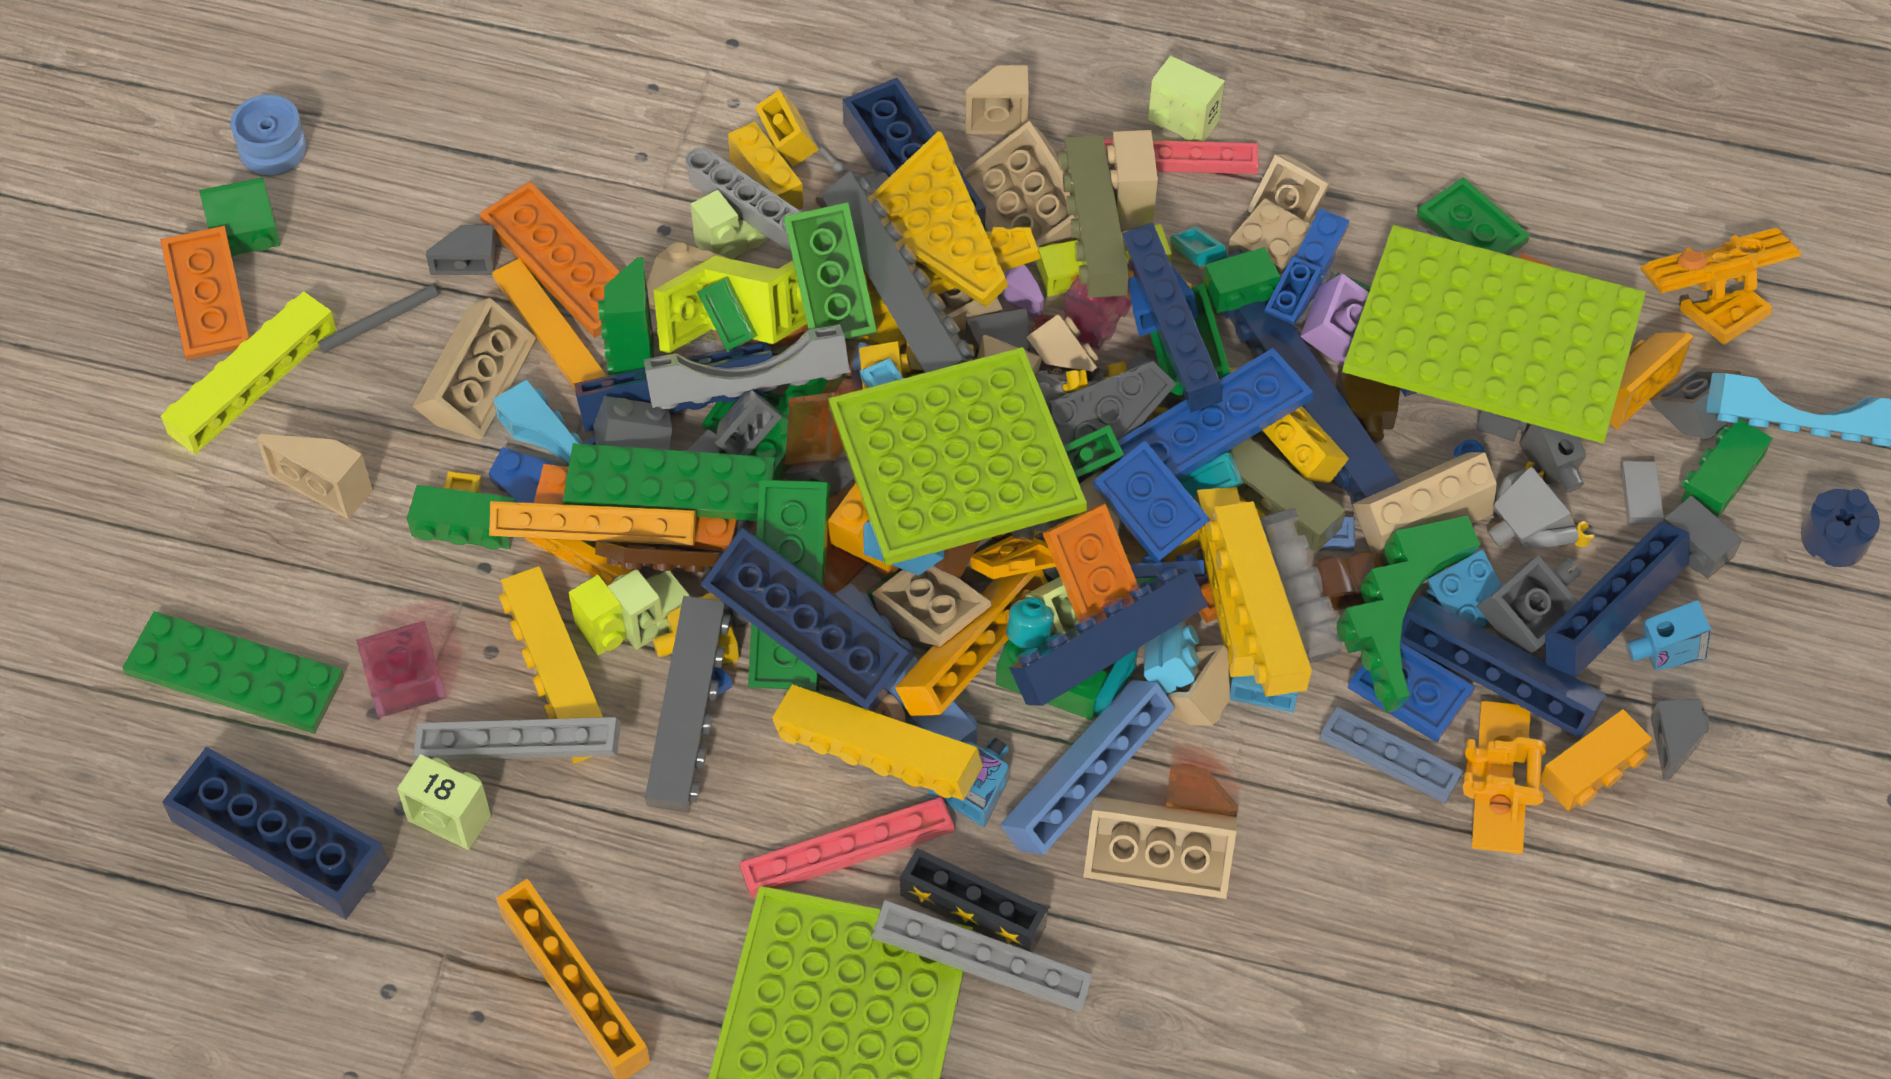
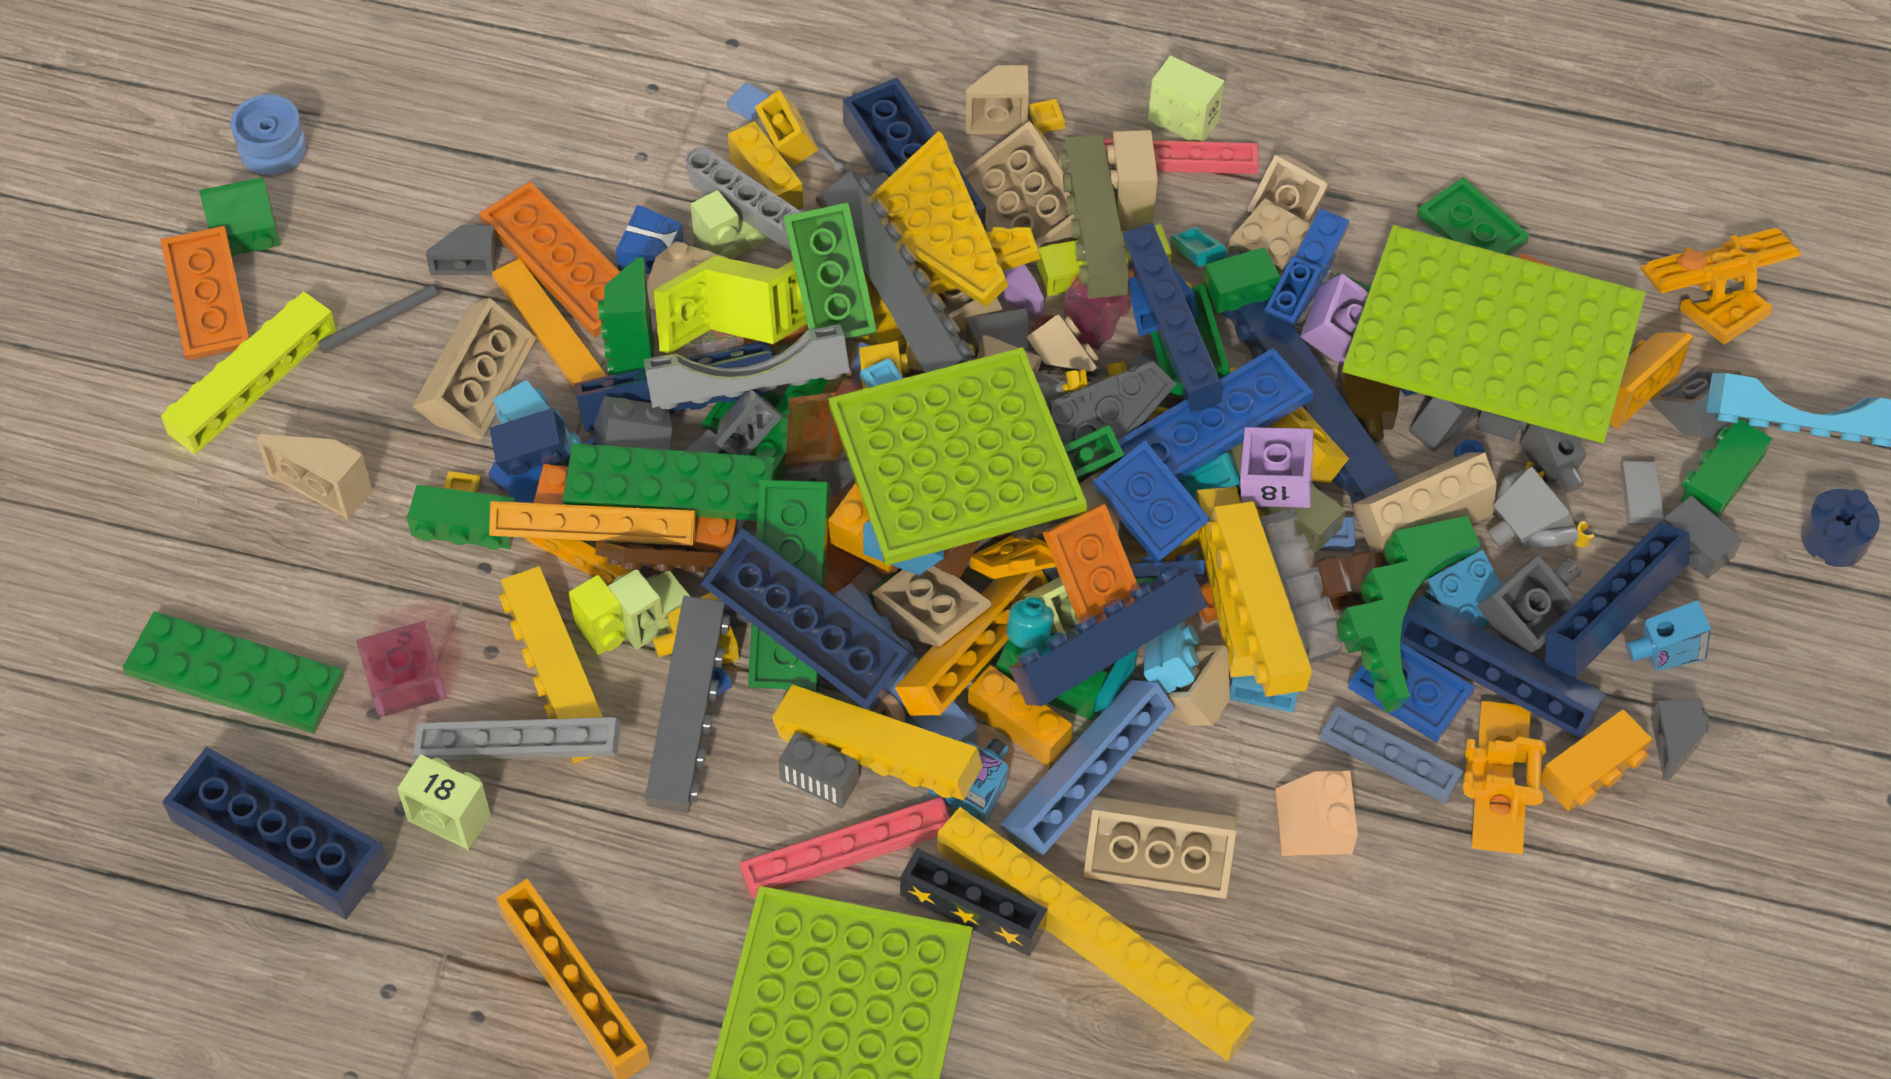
green tile [697,276,758,351] -> none
light grey plate [871,900,1093,1012] -> none
clear orange slope [1165,763,1238,817] -> none
none -> dark blue brick [489,408,570,476]
none -> blue torso [615,205,697,274]
none -> medium blue tile [727,82,770,122]
none -> dark grey brick [778,732,859,809]
none -> yellow brick [937,807,1254,1062]
none -> light orange brick [968,665,1073,768]
none -> yellow tile [1028,99,1065,133]
none -> lavender brick [1240,427,1314,508]
none -> light nougat slope [1275,771,1358,856]
none -> dark grey slope [1409,397,1479,452]

